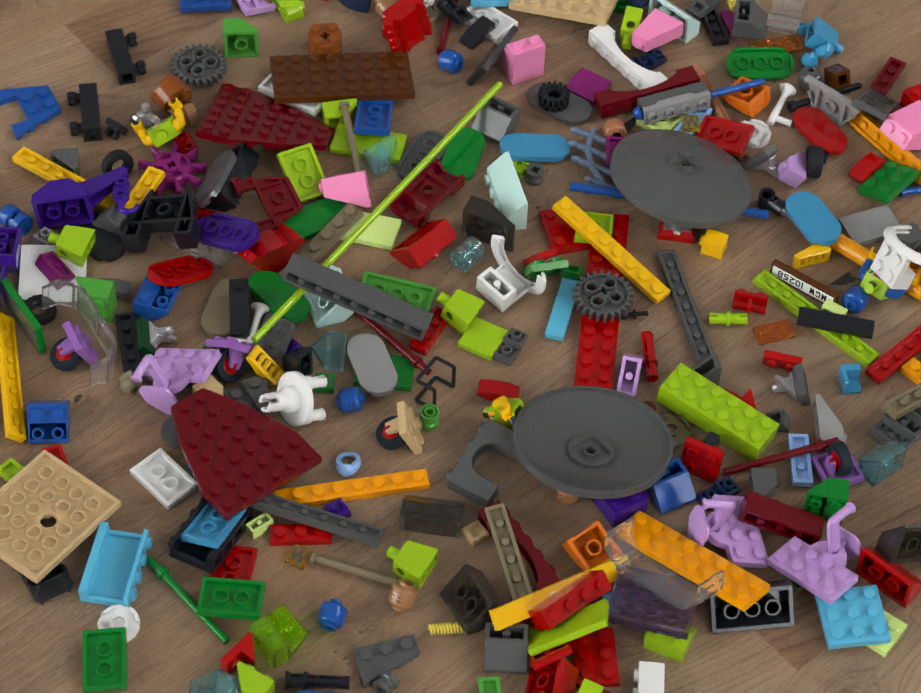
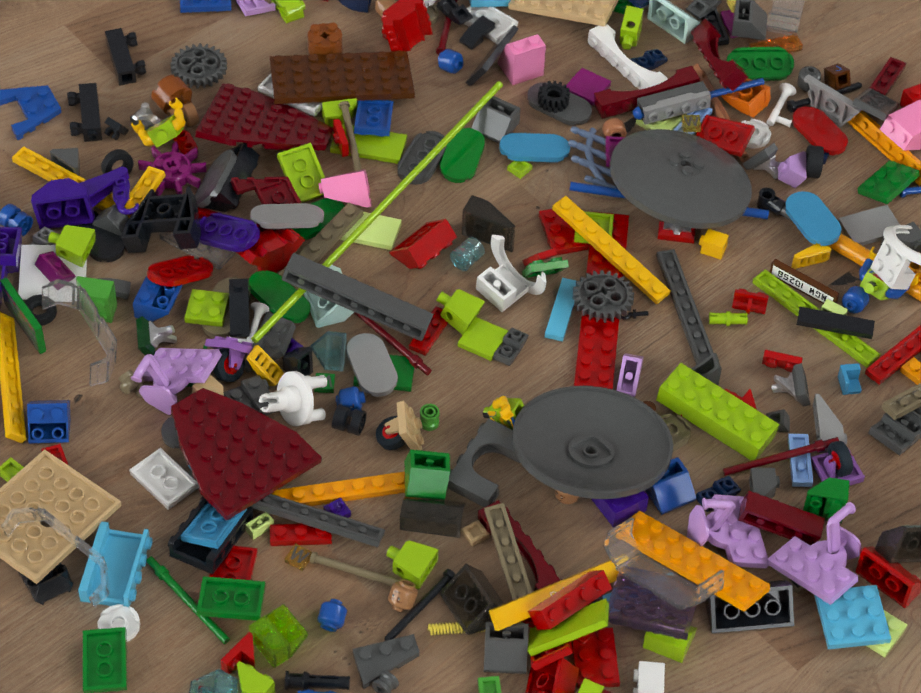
medium lavender plate [50,320,101,371] -> none
black tile [115,312,142,373] -> none
bright green slope [223,18,260,58] -> none
light blue piece [335,452,361,478] -> none
bright green plate [361,271,437,312] -> none
clear light blue slope [363,134,397,175] -> none
dark red piece [390,159,465,229] -> none
black piece [415,356,456,406] -> none
red slope [476,379,520,402] -> none
light aqua slope [484,152,528,232] -> none
dark grey wheel [526,163,544,186] -> none
green tile [561,265,583,281] -> none
orange slope [562,520,622,571] -> none
bright pink slope [632,8,684,52] -> none
red pin [640,331,659,382] -> none
red plate [681,432,725,483] -> none
clear orange plate [752,319,796,346] -> none
dark azure torso [797,16,844,67] -> none
red slope [848,152,886,184] -> none
clear light blue slope [858,441,909,487] -> none
none -> clear windscreen [1,507,110,608]
none -> lime plate [184,289,229,327]
none -> light grey tile [250,203,324,229]
none -> black wheel [332,404,367,436]
none -> red plate [333,119,349,157]
none -> black bar [384,569,457,641]
none -> green slope [404,449,450,500]
none -> dark red arch [691,18,748,91]

